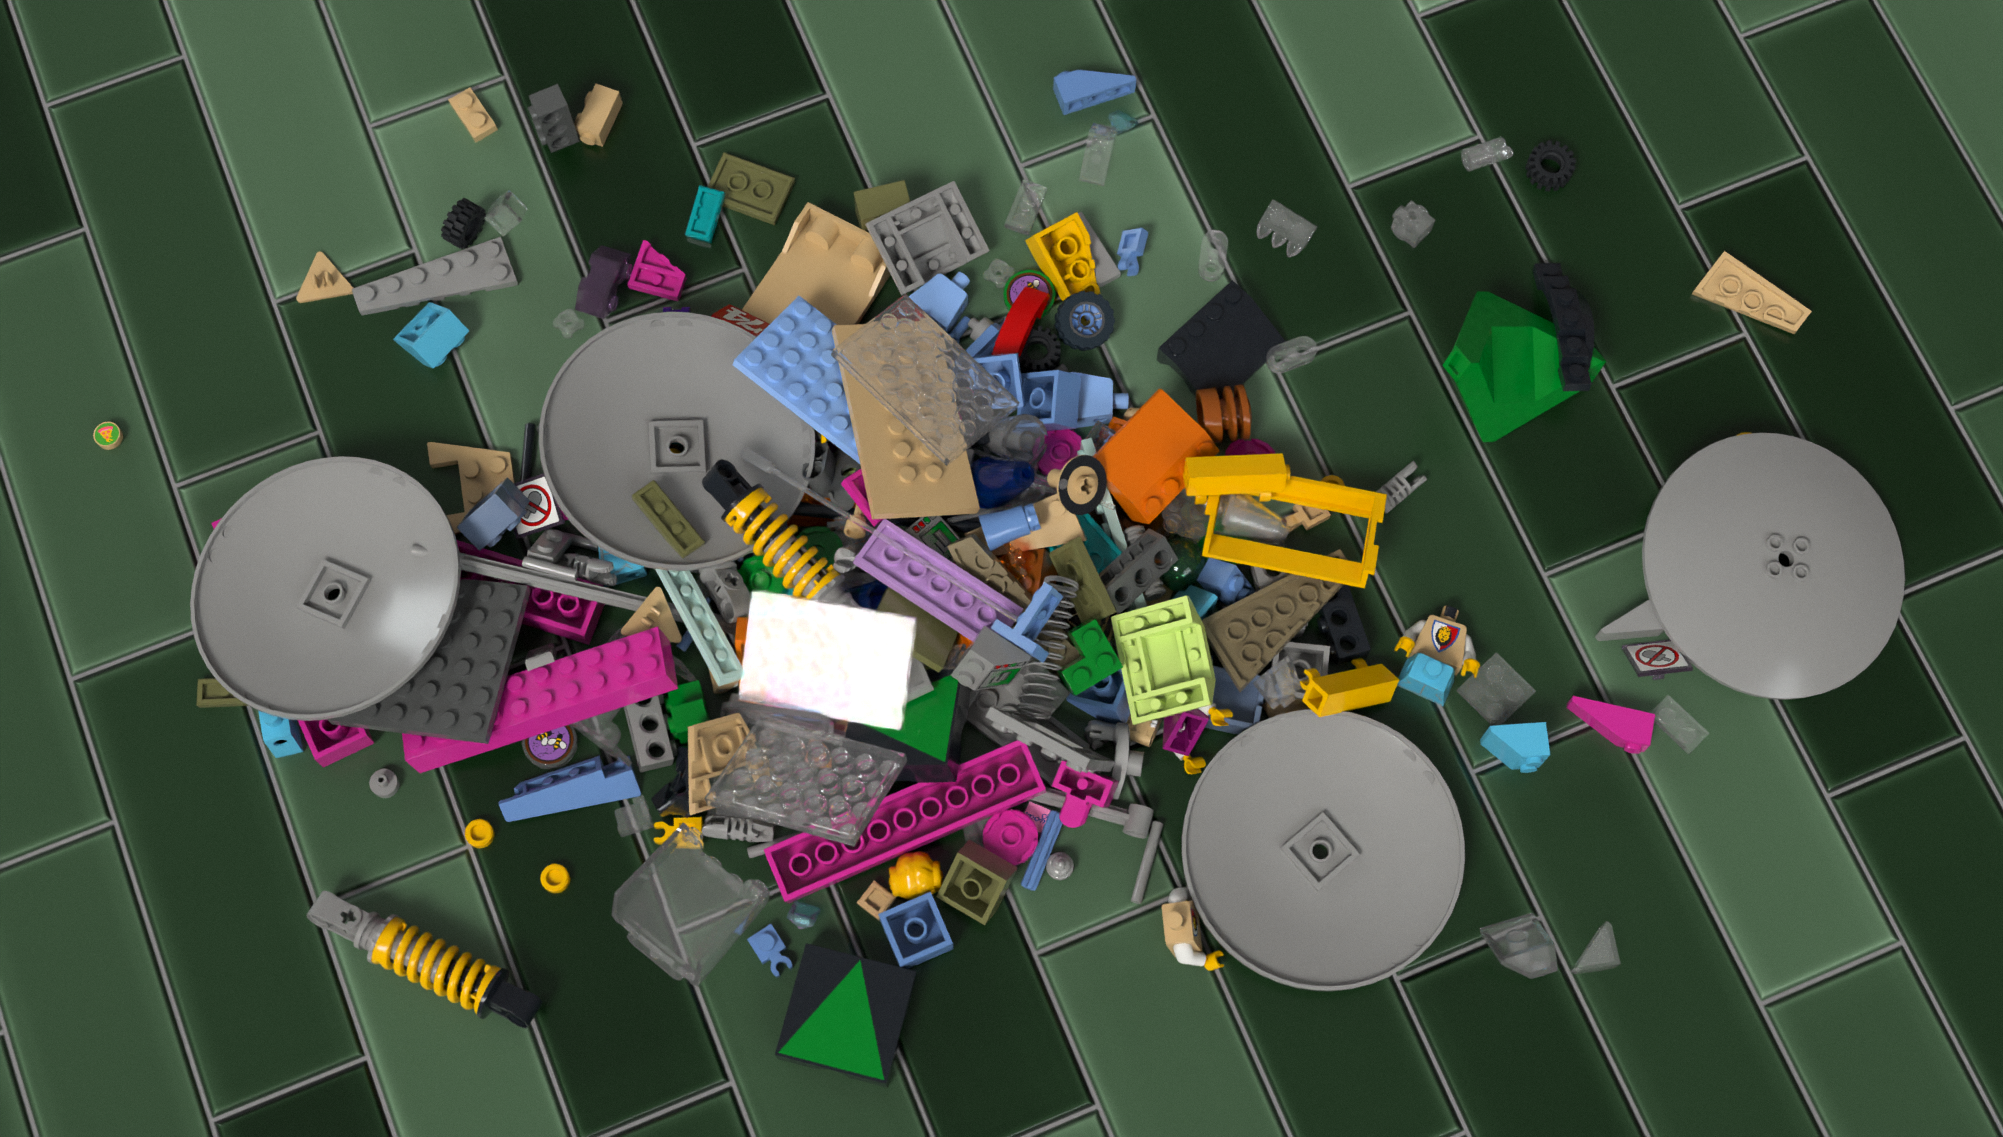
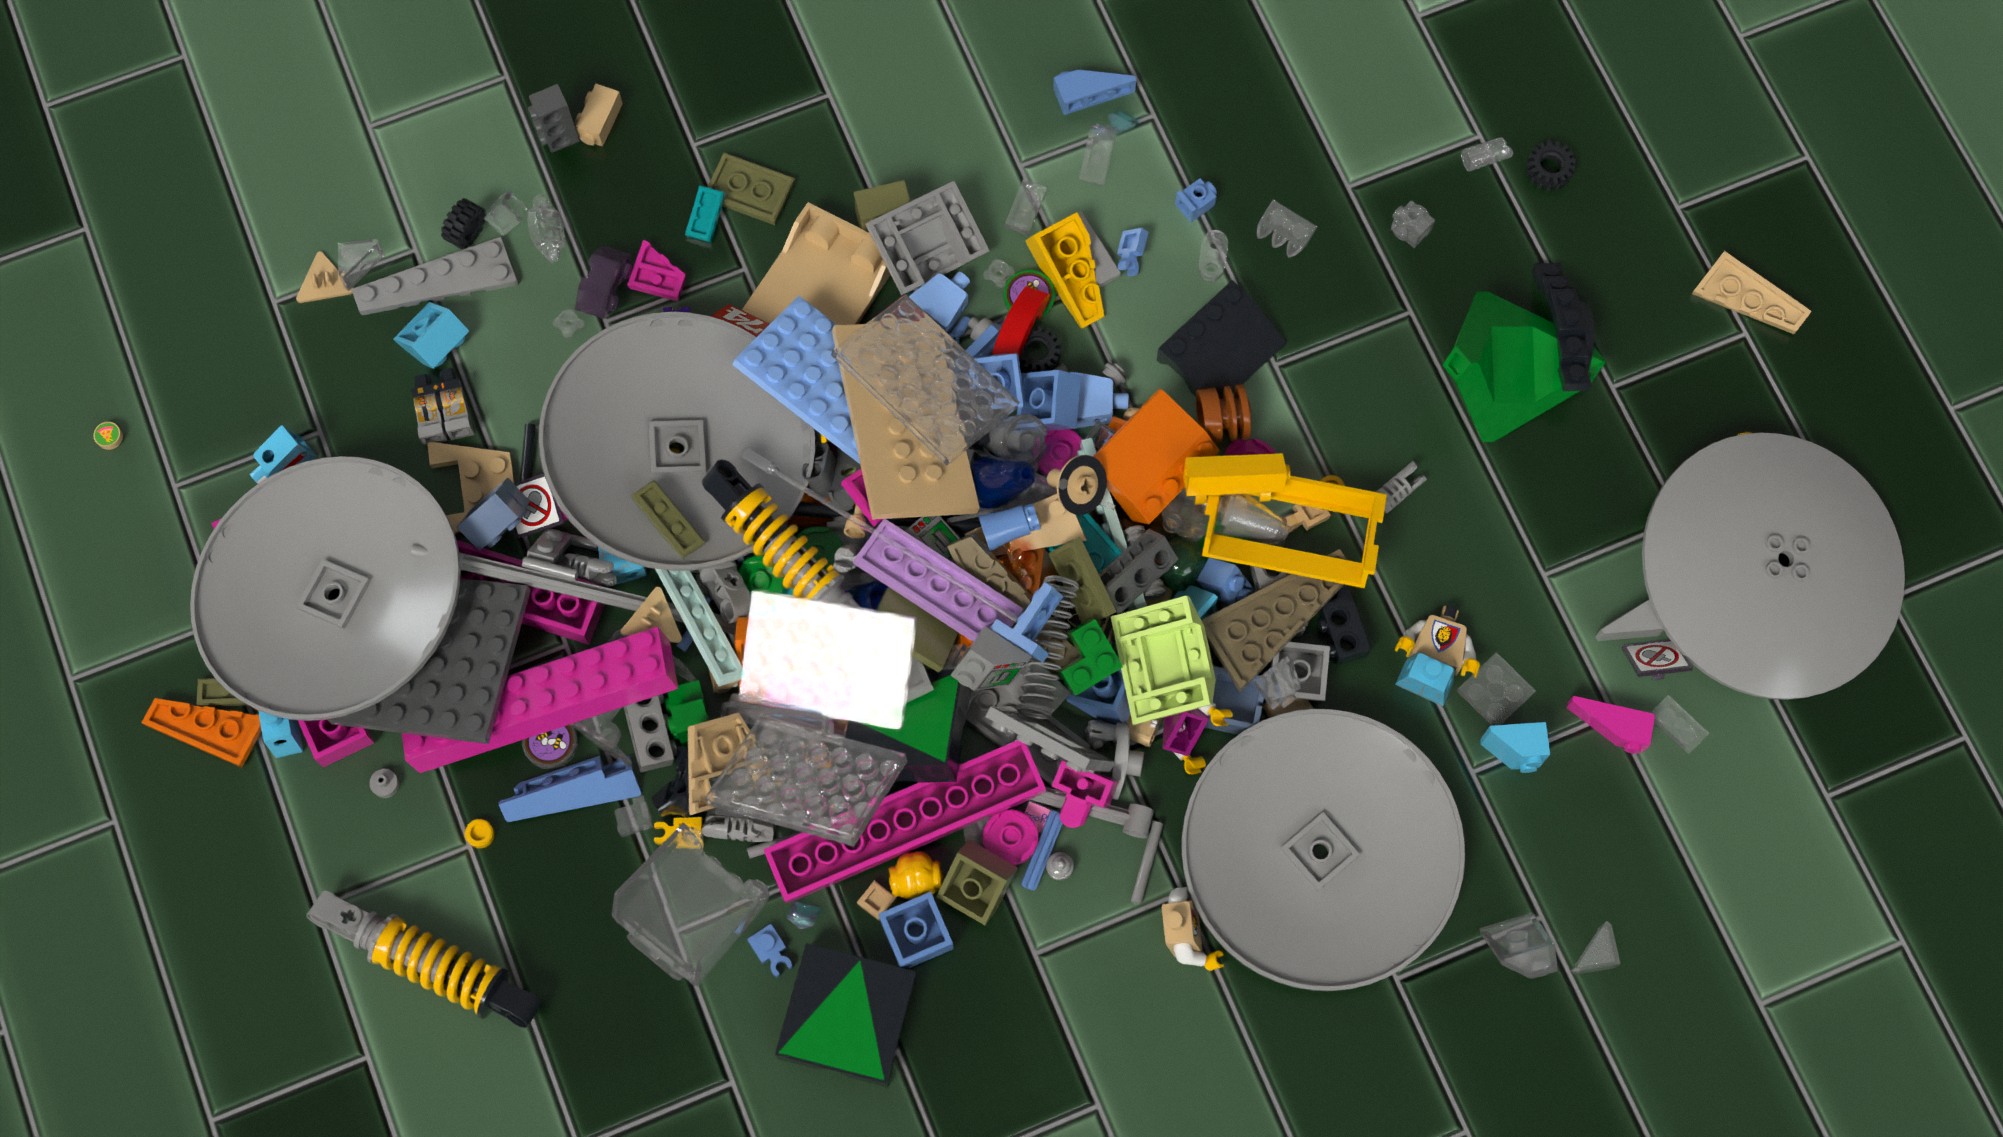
tan plate [448,88,498,142] -> none
light grey tile [525,643,557,671] -> none
yellow tile [541,864,570,893] -> none
black wheel [1054,291,1115,351] -> none
clear plate [1266,336,1317,373] -> none
yellow brick [1299,658,1399,717] -> none
none -> orange wing [141,698,262,768]
none -> medium azure torso [250,425,317,484]
none -> clear slope [338,239,385,291]
none -> hips [411,368,475,446]
none -> clear piece [527,195,565,263]
none -> light grey plate [1101,363,1126,387]
none -> medium blue brick [1175,179,1217,223]

